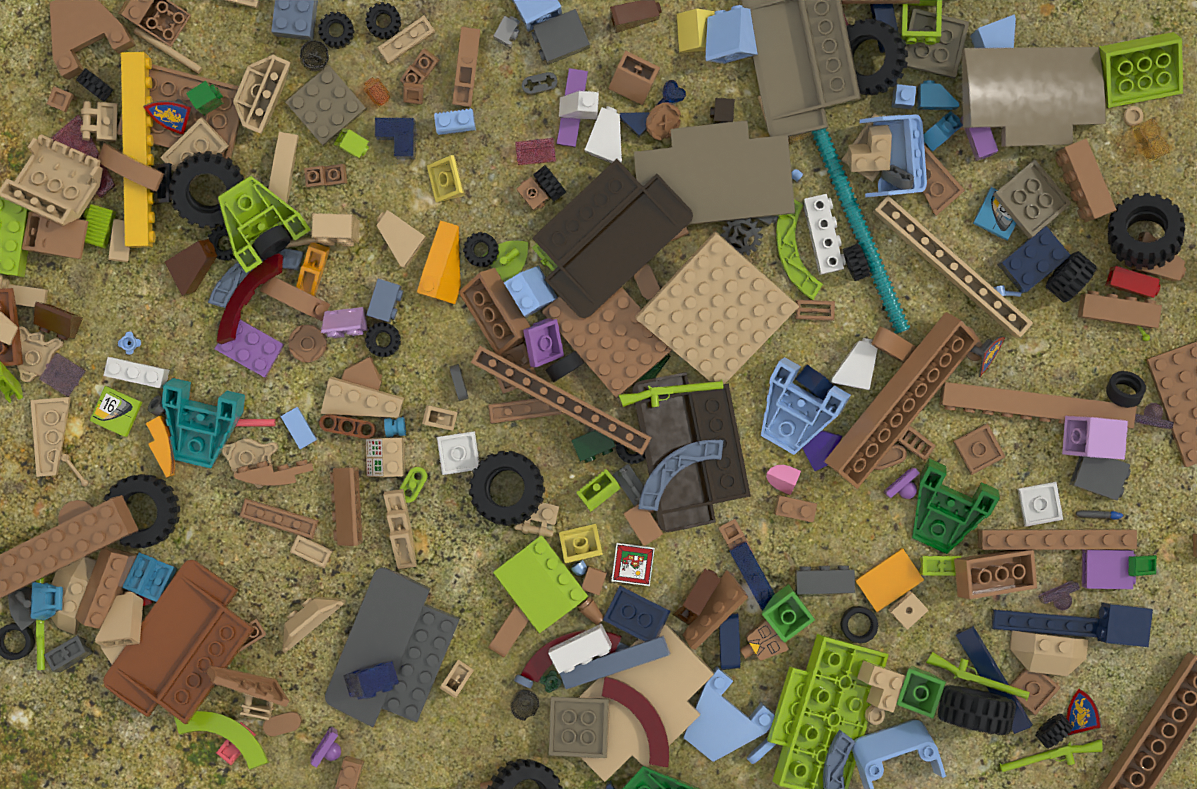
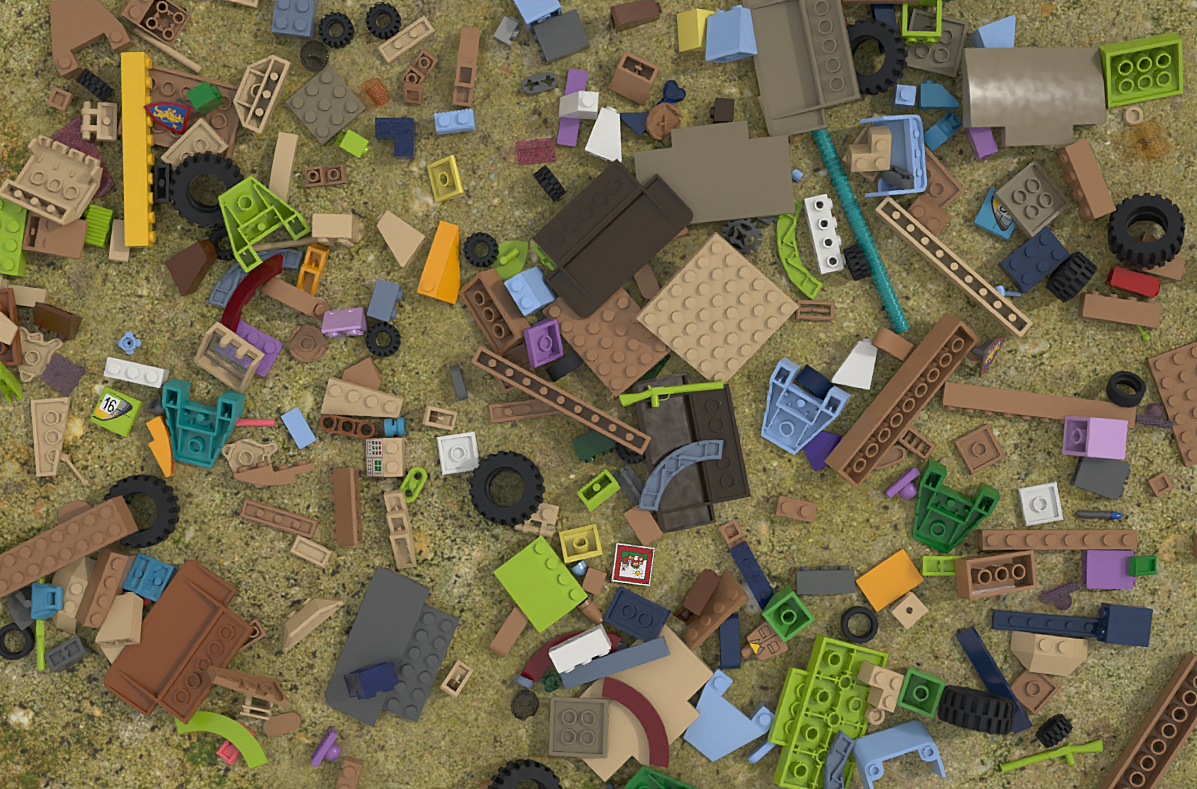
medium nougat slope [98,143,164,191] -> none
black tyre [252,226,291,259] -> none
medium nougat head [516,177,549,212] -> none
bright pink brick [766,465,801,495] -> none
lime piece [926,652,1030,701] -> none
shield [1066,689,1102,736] -> none
none -> tan window [193,321,265,394]
none -> medium nougat brick [907,194,953,237]
none -> medium nougat tile [1146,471,1174,497]

